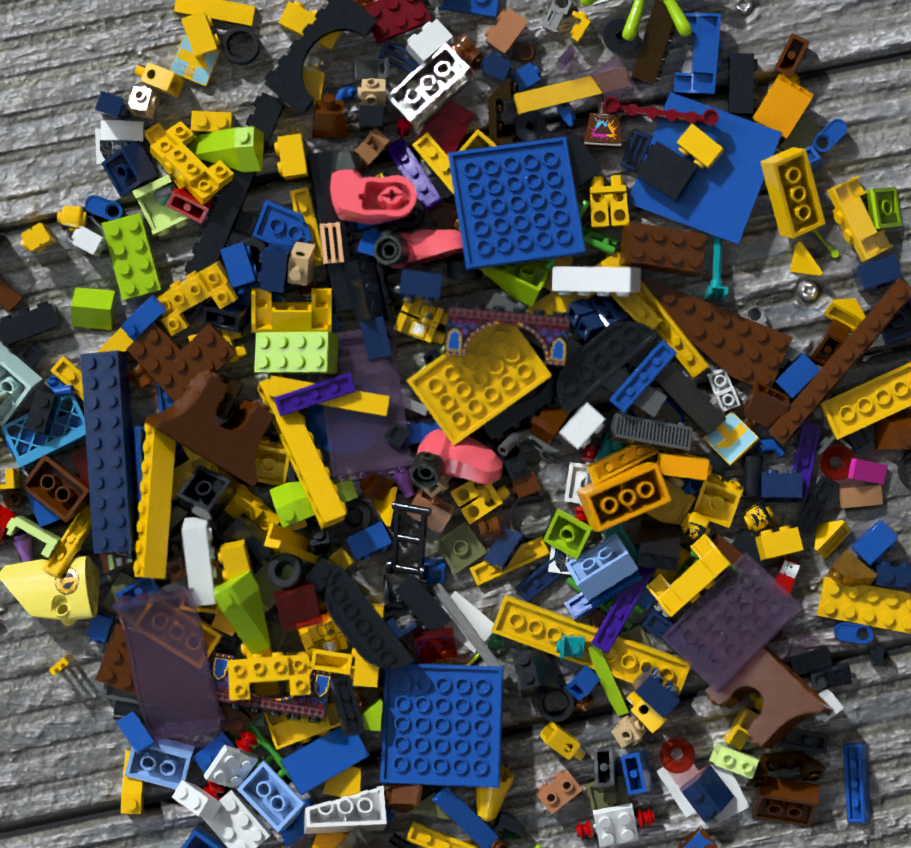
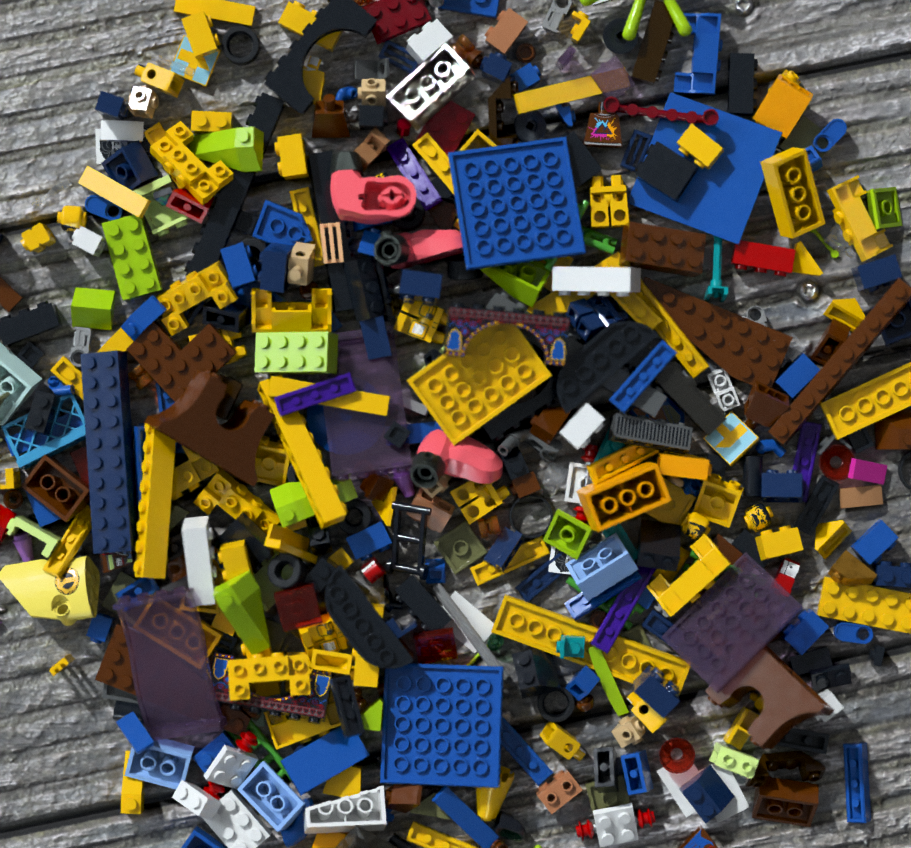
black brick [176,465,237,523] -> none
reddish brown slope [774,33,811,78] -> none
none -> light grey piece [70,327,92,367]
none -> yellow tile [78,166,151,219]
none -> red leg [360,556,386,584]
none -> blue tile [501,716,554,786]
none -> red brick [731,240,796,277]
none -> blue brick [782,609,829,655]

